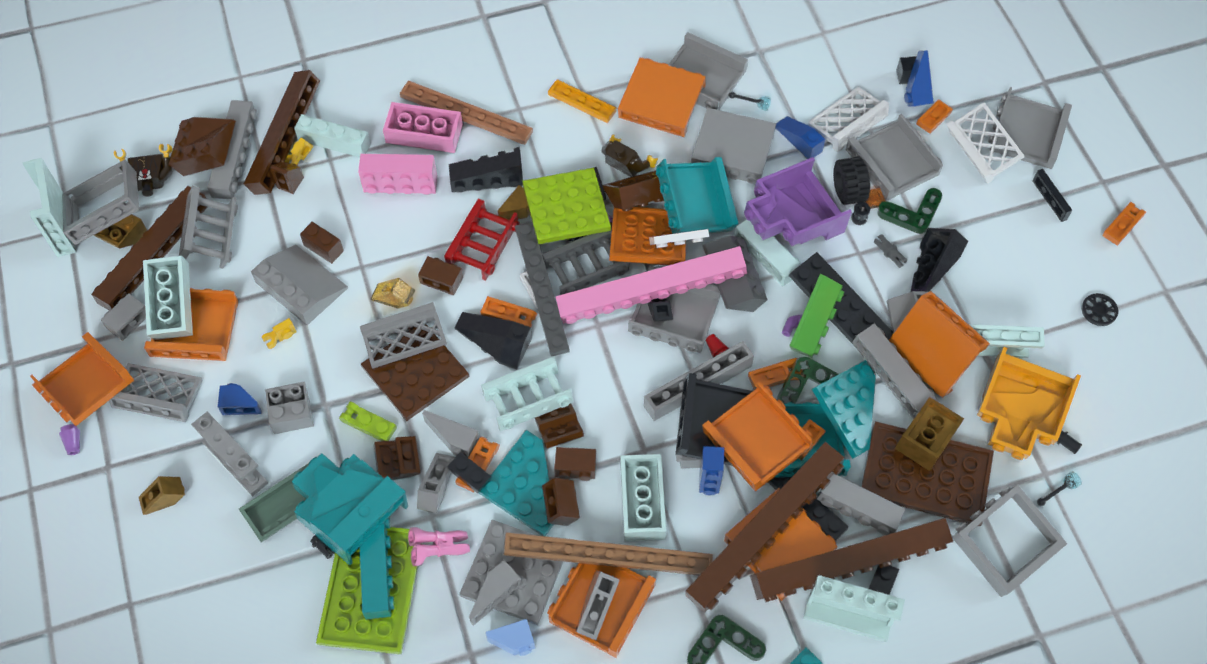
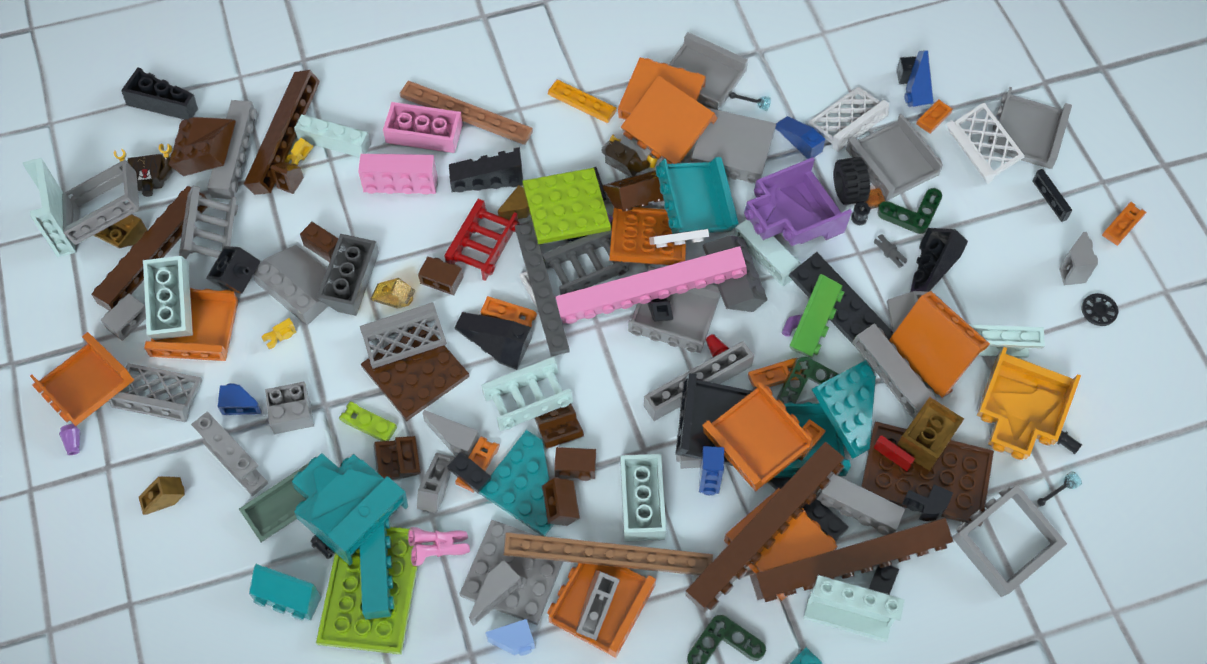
none -> black wedge [121,67,198,120]
none -> black piece [206,246,261,294]
none -> teal slope [249,564,322,621]
none -> dark grey slope [317,233,379,316]
none -> orange panel [621,76,718,164]
none -> red tile [874,435,915,471]
none -> black brick [902,484,953,521]
none -> light grey slope [1059,232,1098,285]

